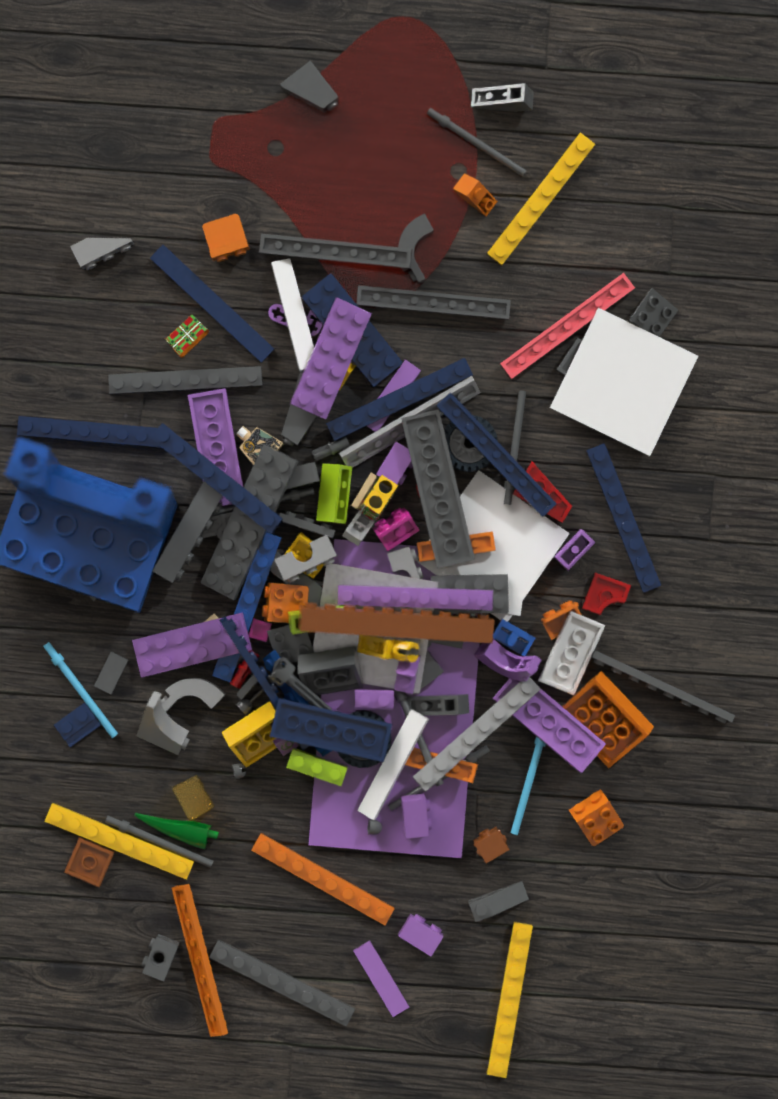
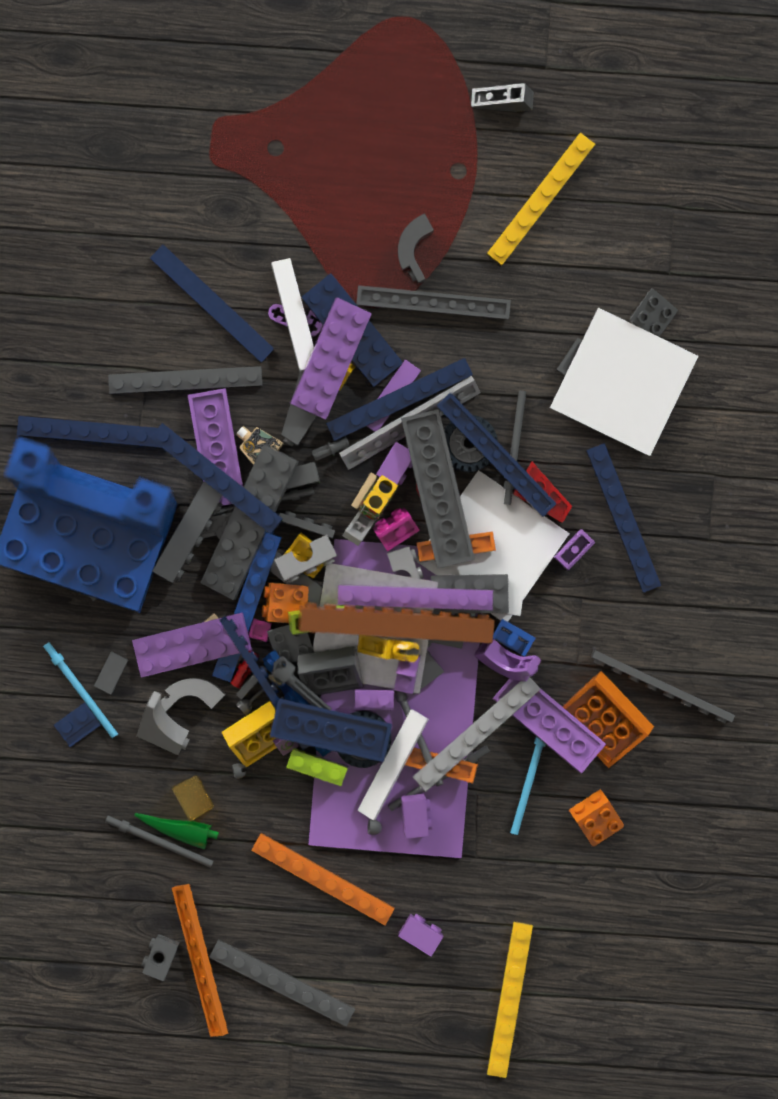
yellow plate [45,803,194,880] -> none
dark orange tile [64,837,115,888] -> none
light grey slope [70,238,134,270] -> none
piece [166,315,209,358] -> none
orange bracket [203,214,250,262] -> none
dark grey plate [259,233,413,269] -> none
dark grey slope [280,61,339,112] -> none
lime brick [316,464,352,524] -> none
medium lavender tile [353,940,409,1017] -> none
dark grey slope [407,694,469,716] -> none
dark grey bar [427,108,526,177] -> none
orange slope [453,173,498,216] -> none
dark grey slope [468,881,529,922] -> none
dark orange head [473,826,509,863] -> none
coral plate [500,273,635,379] -> none
white tile [538,611,605,695] -> none
orange bracket [540,600,582,640] -> none
red tile [582,573,631,615] -> none

